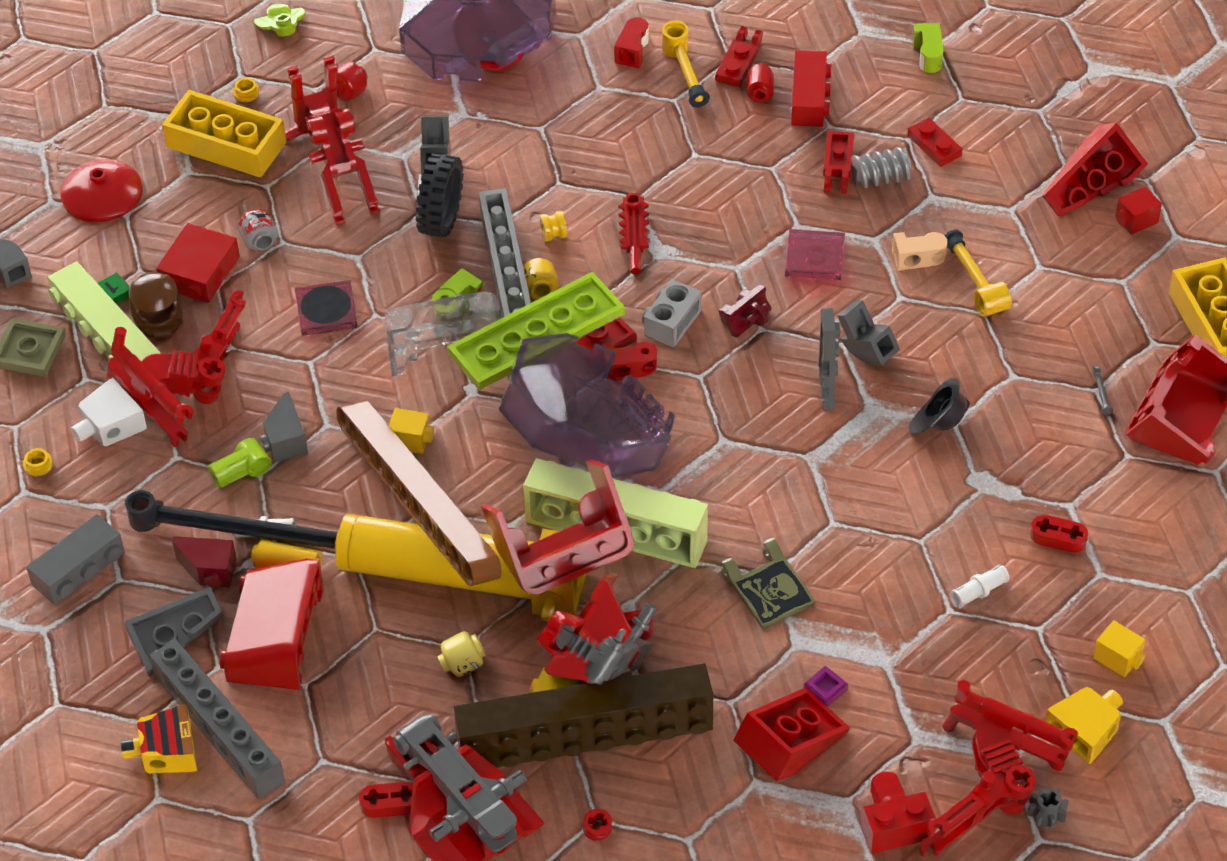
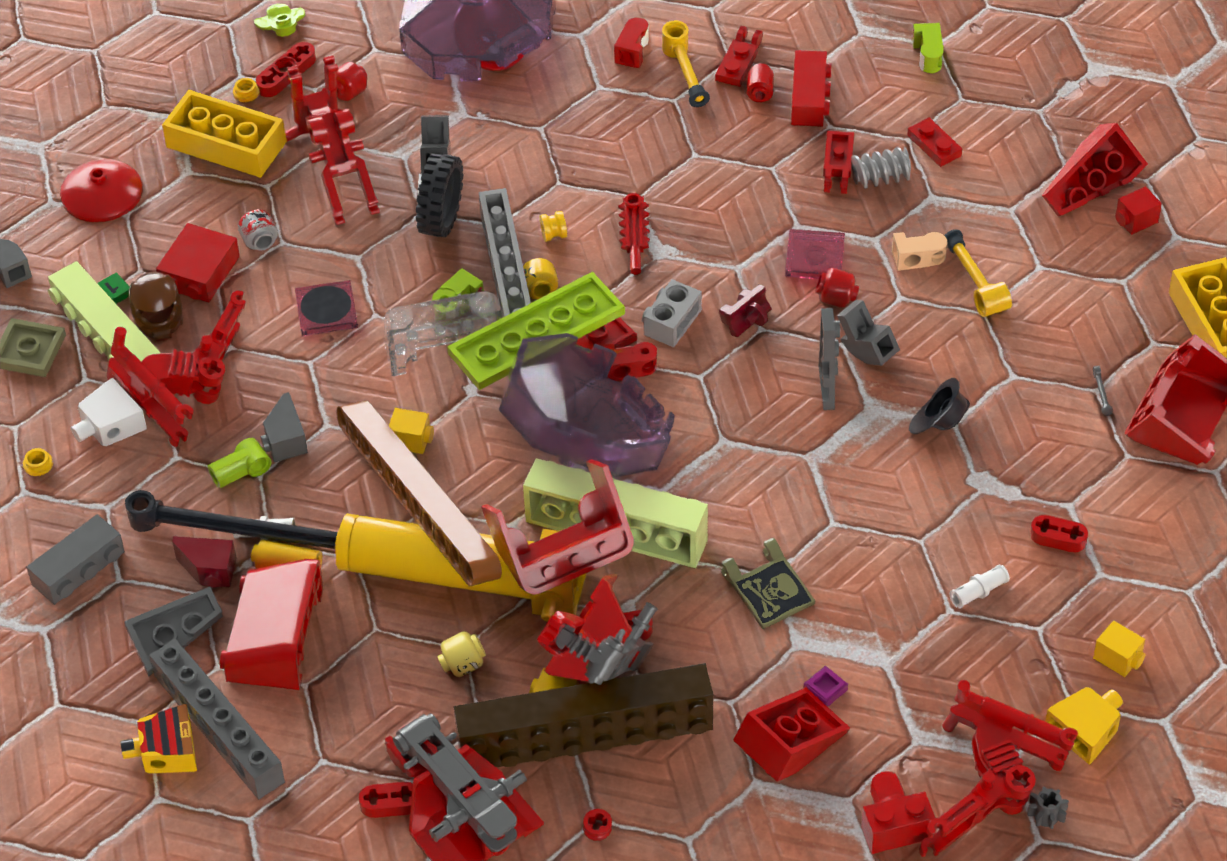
none -> red beam [256,42,316,97]
none -> red head [815,268,859,308]

